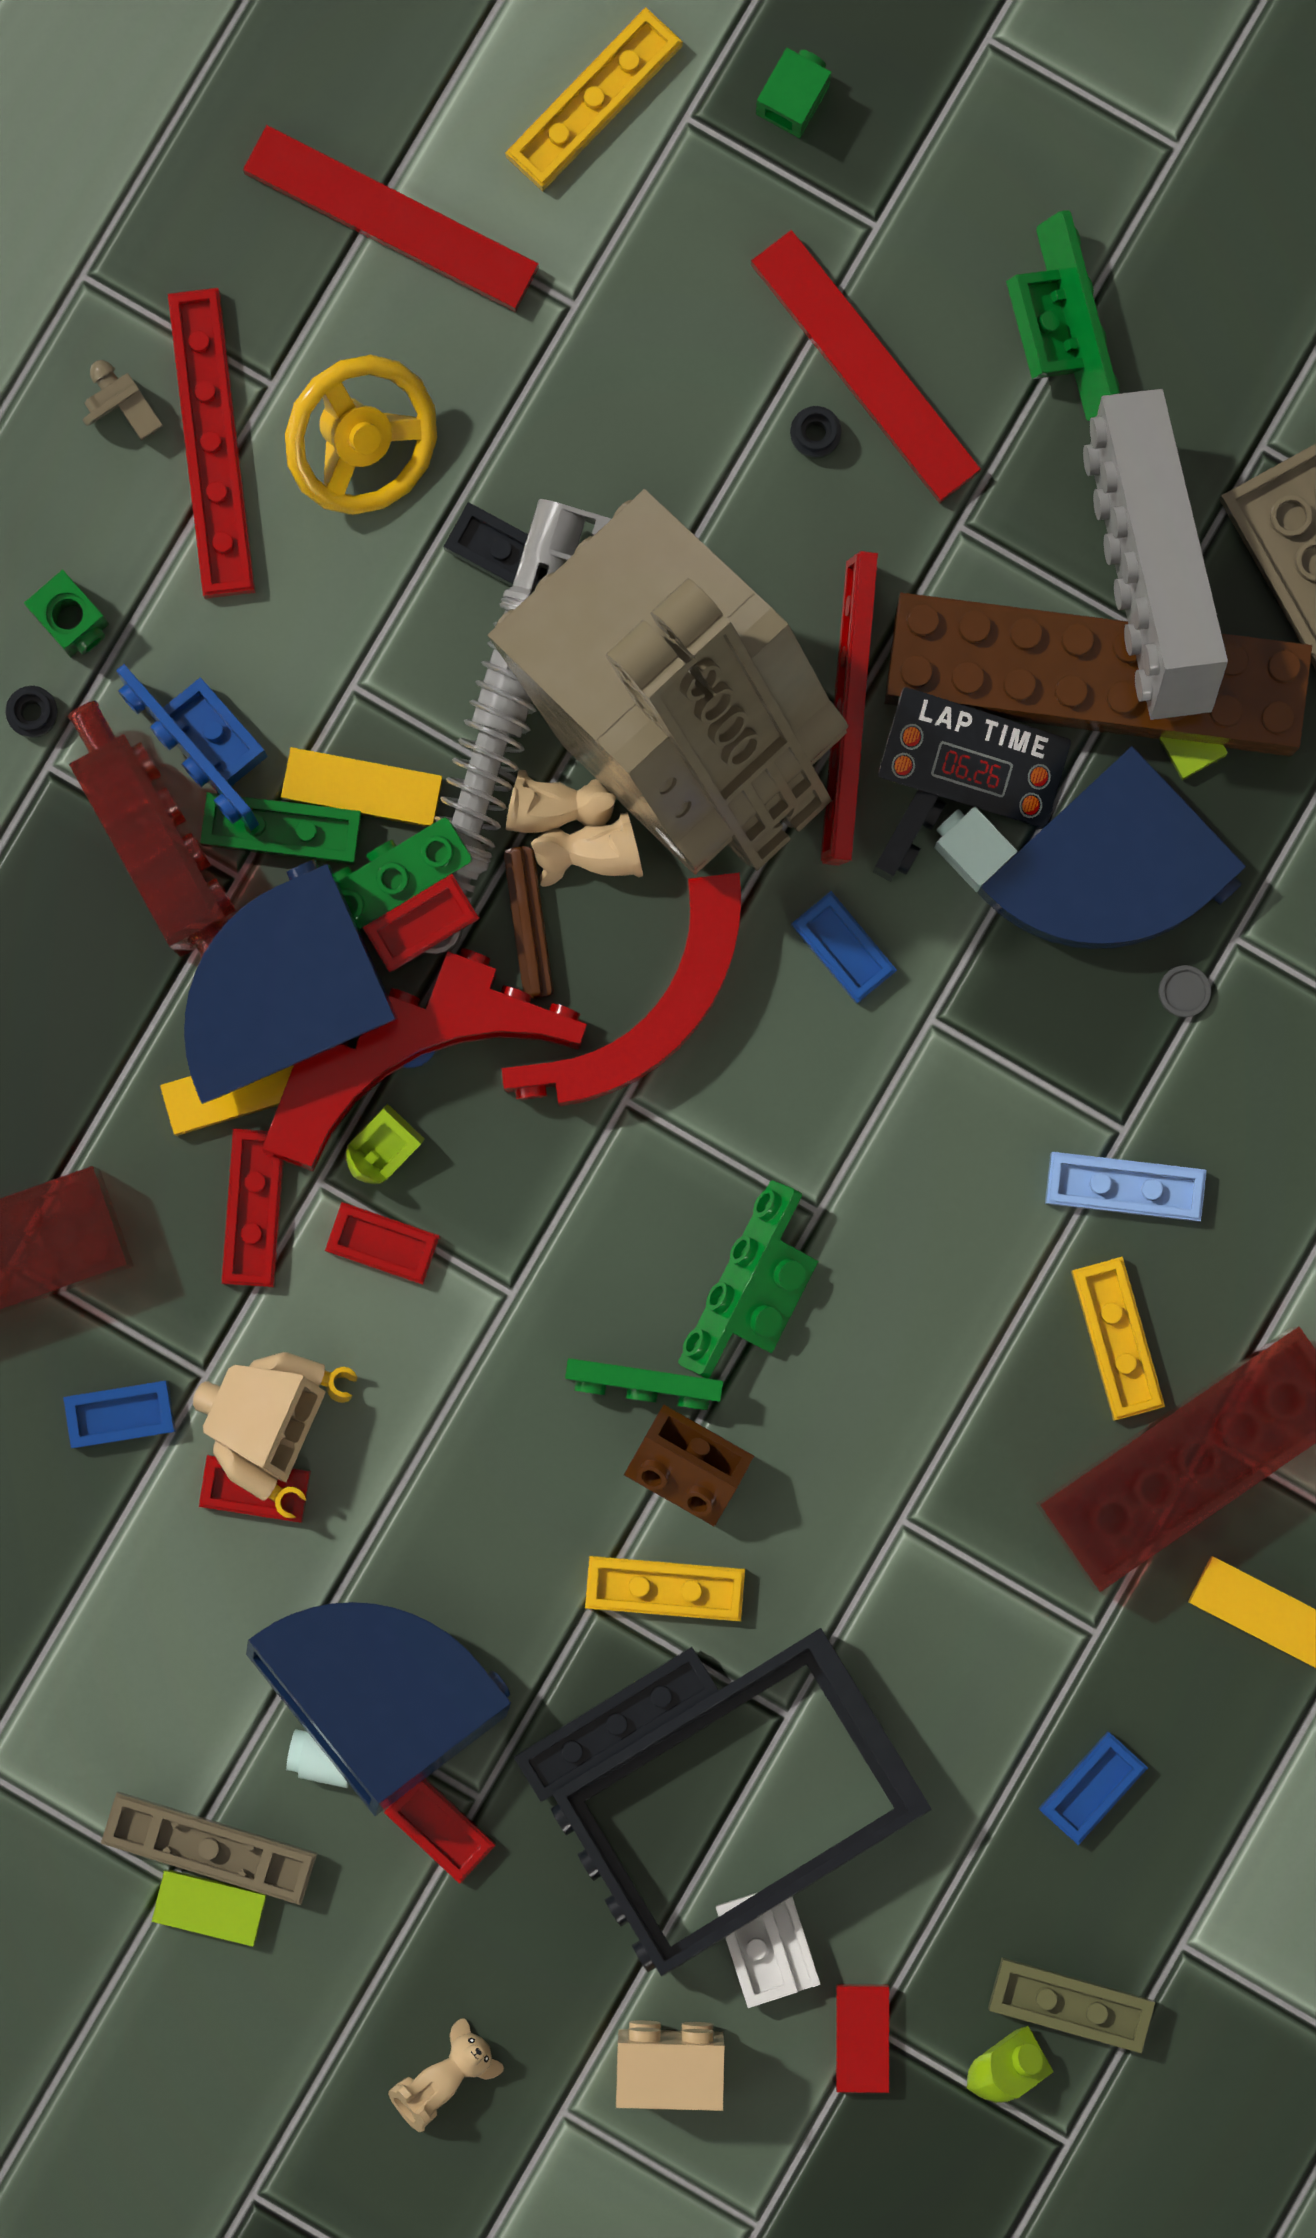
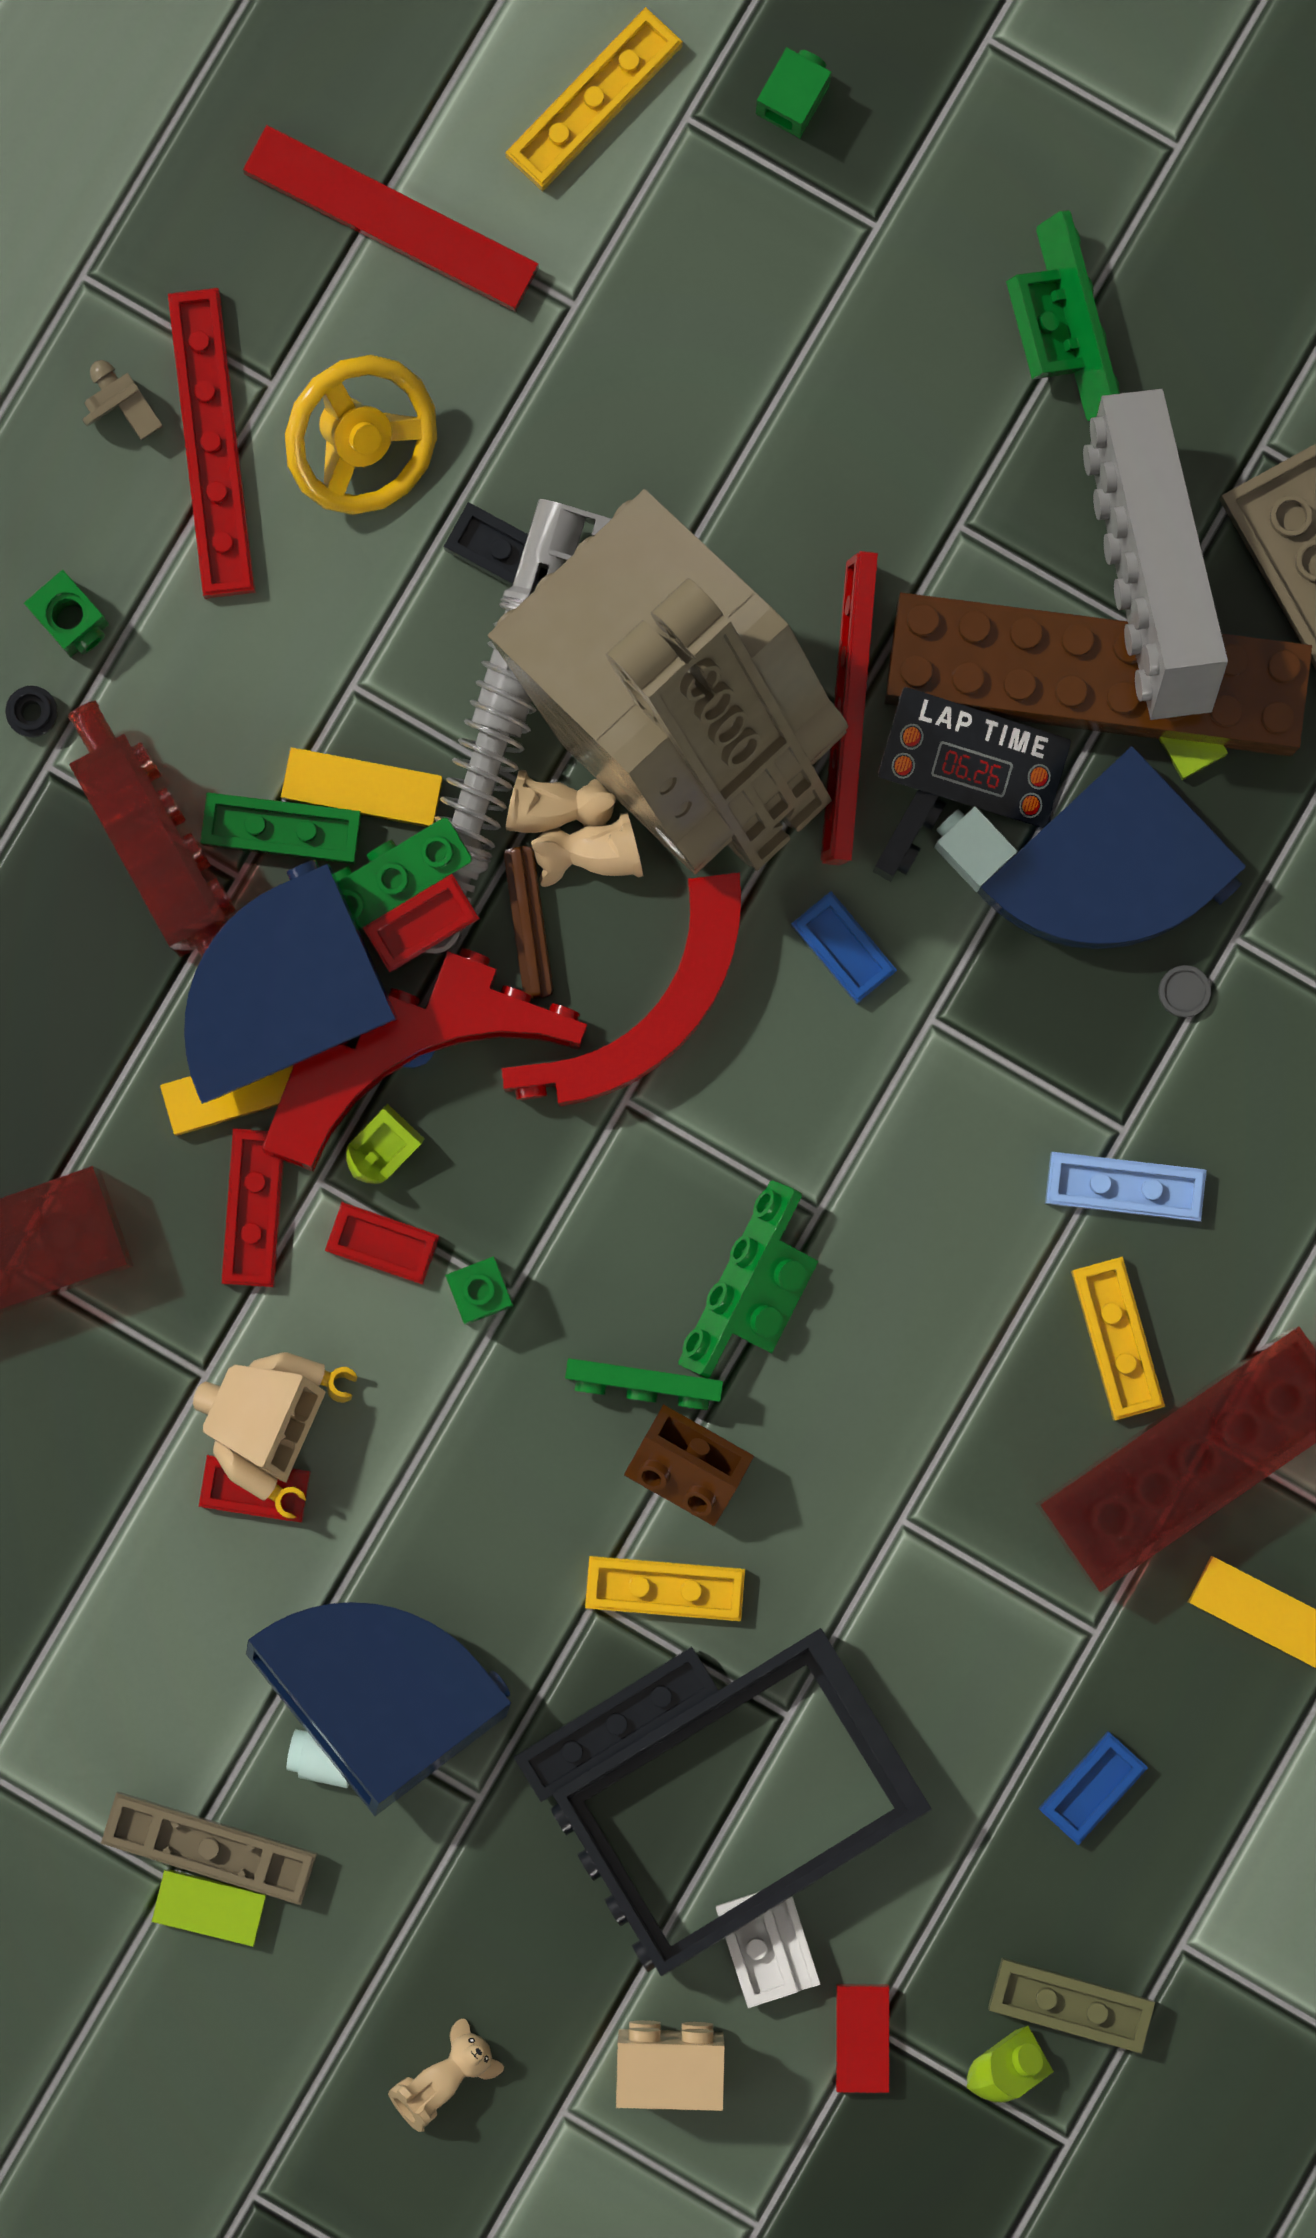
blue tile [63,1381,176,1449] -> none
blue bracket [116,664,268,831] -> none
red tile [384,1778,496,1884] -> none
red tile [751,230,981,504] -> none
black plate [790,406,842,458] -> none
none -> green brick [445,1256,515,1325]

